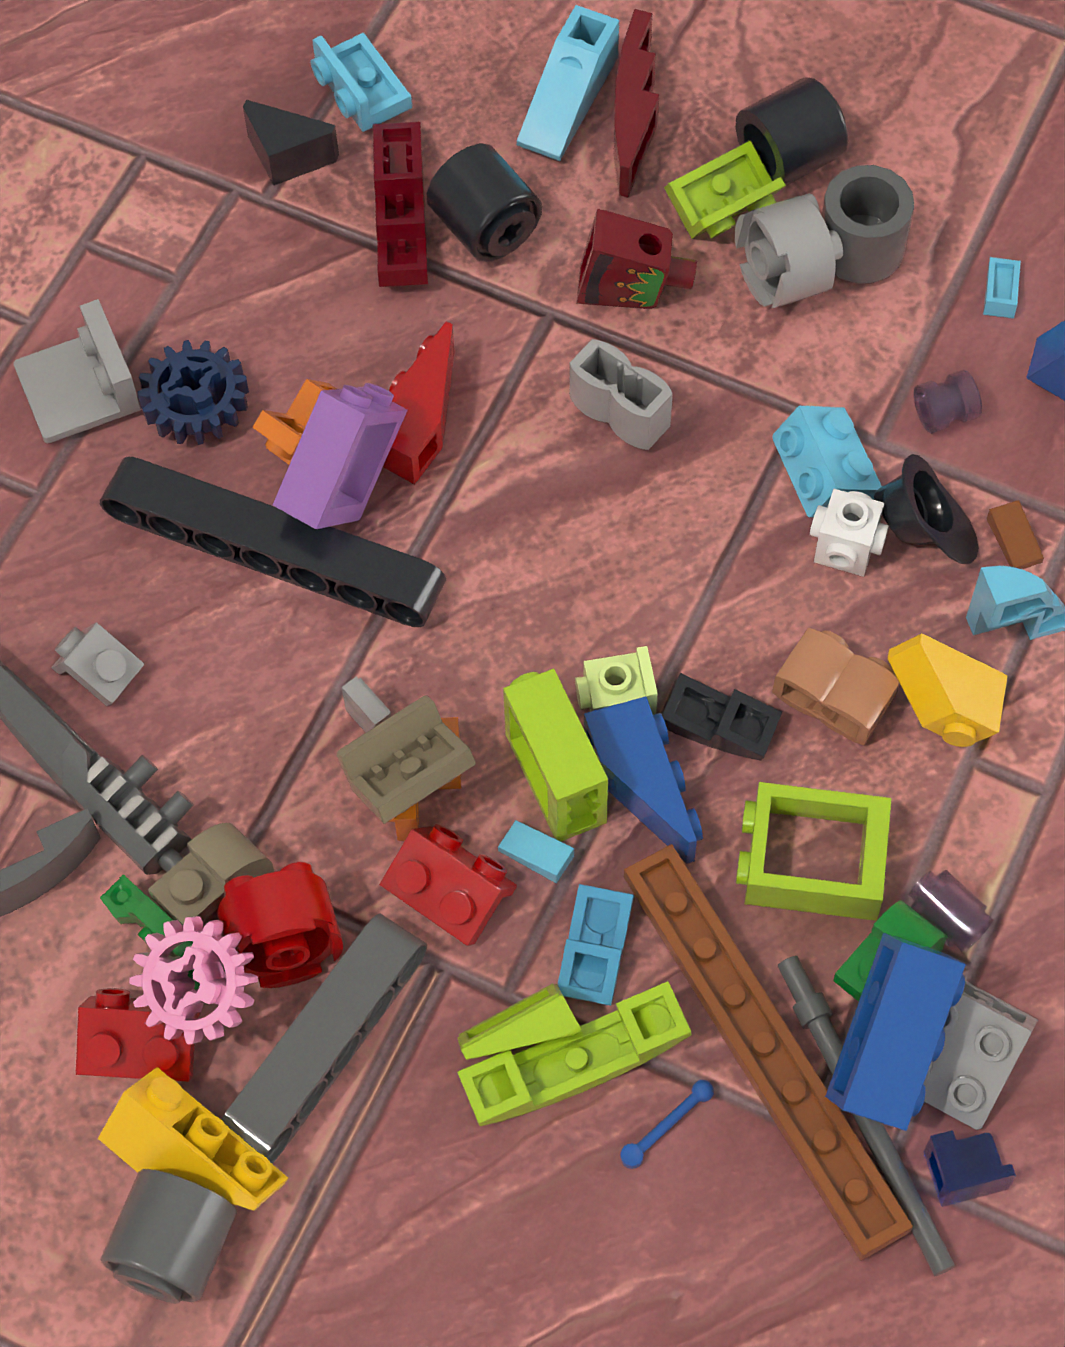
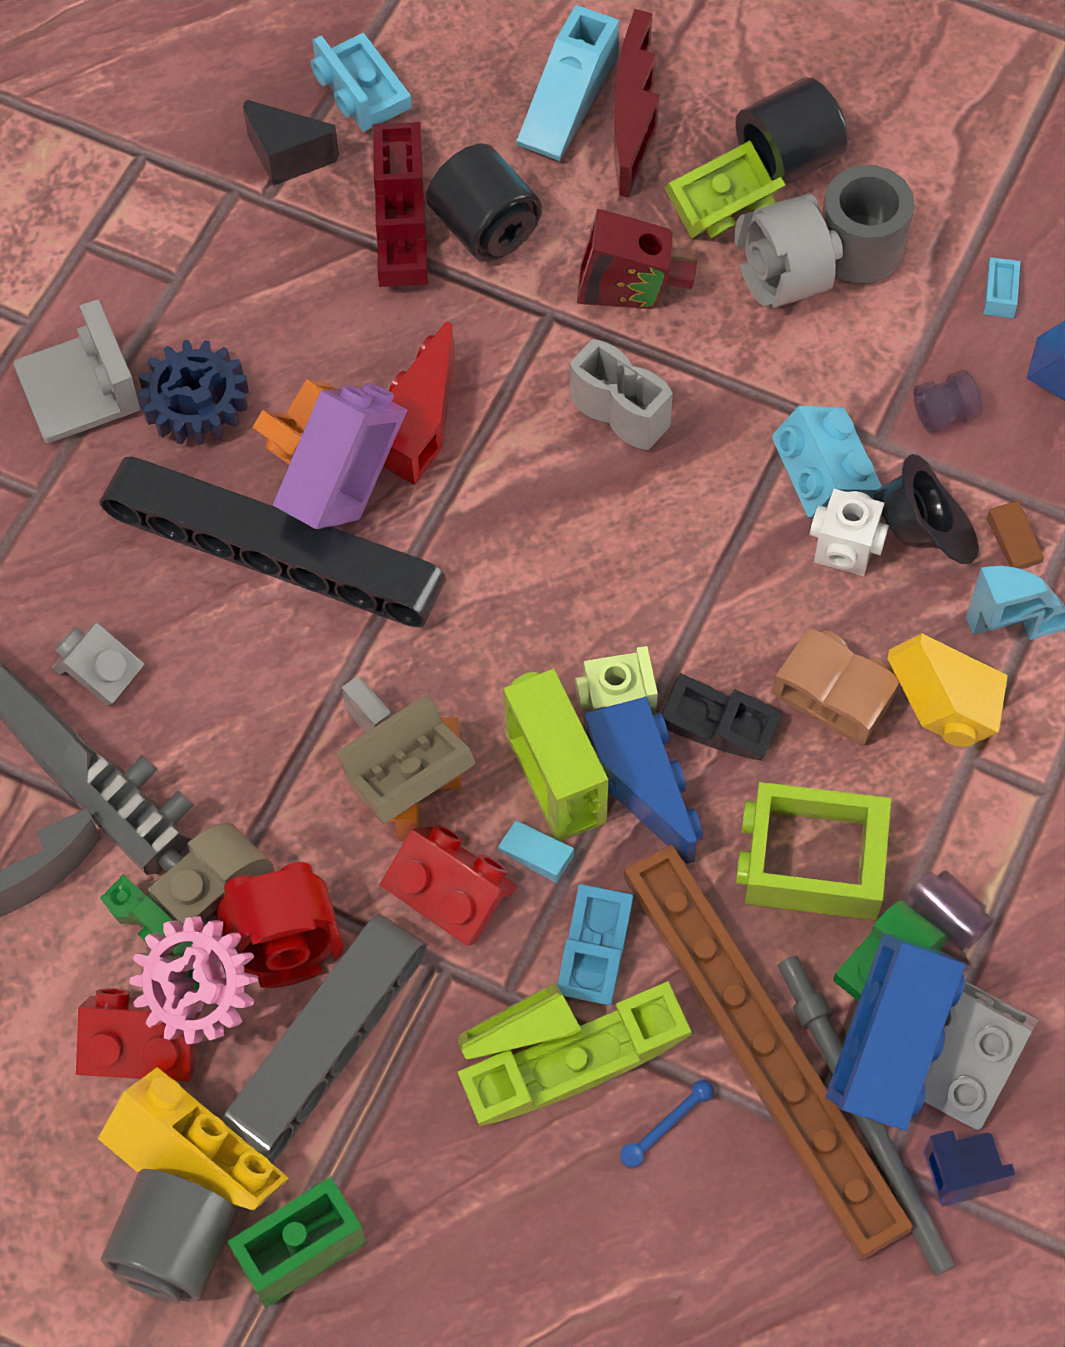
none -> green brick [227,1176,367,1308]

